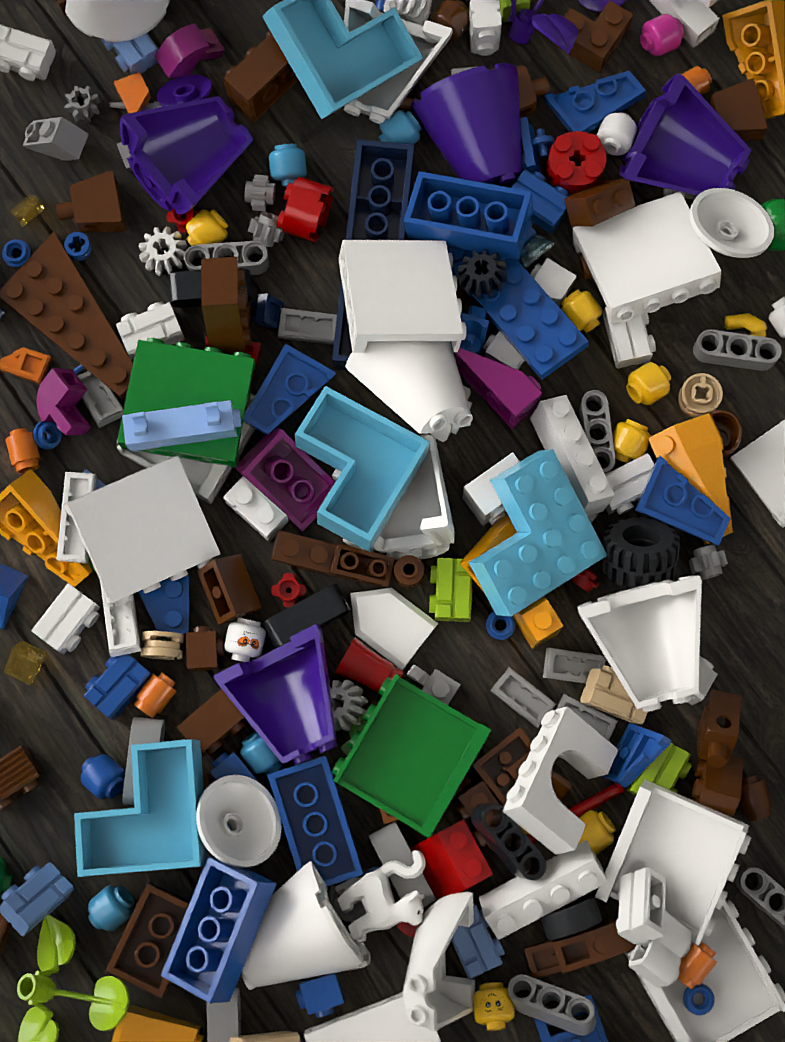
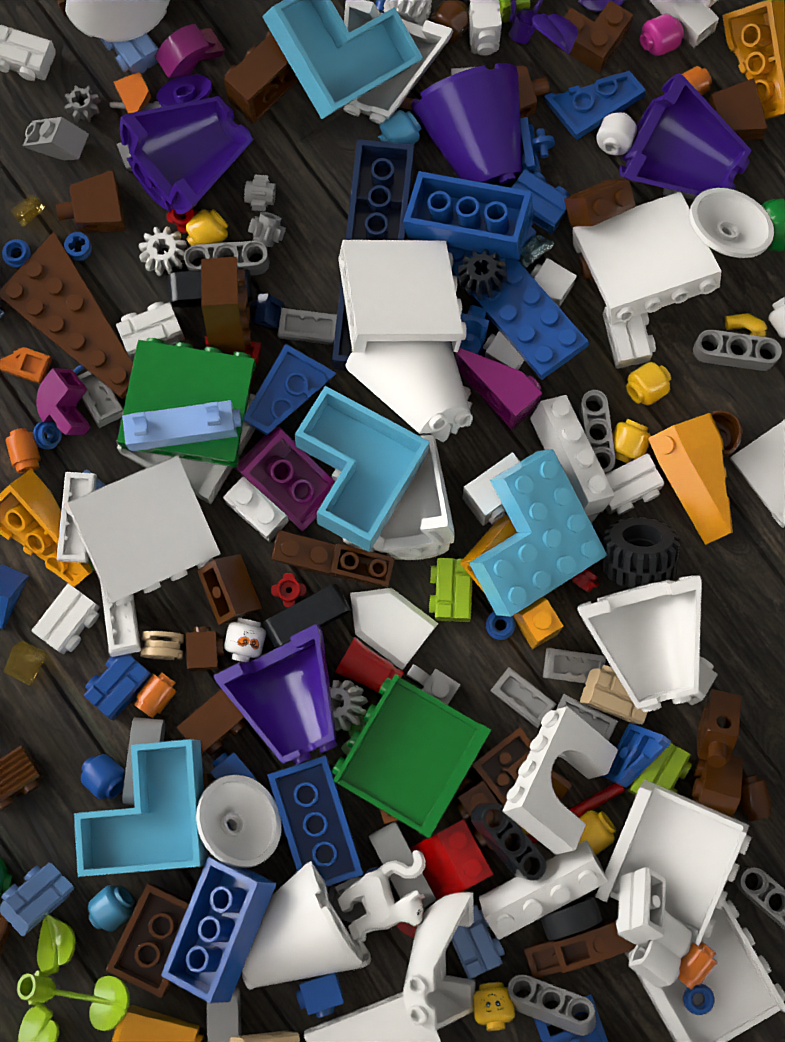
blue wing [138,575,191,635] -> none
dark azure head [240,731,282,776] -> none
dark azure head [268,144,307,187] -> none
red brick [277,177,334,243] -> none
reddish brown brick [394,555,424,589] -> none
red brick [546,131,606,196] -> none
yellow head [561,289,603,334] -> none
blue wing [635,455,730,546] -> none
tan wheel [678,373,723,418] -> none
light grey gear [689,545,728,580] -> none

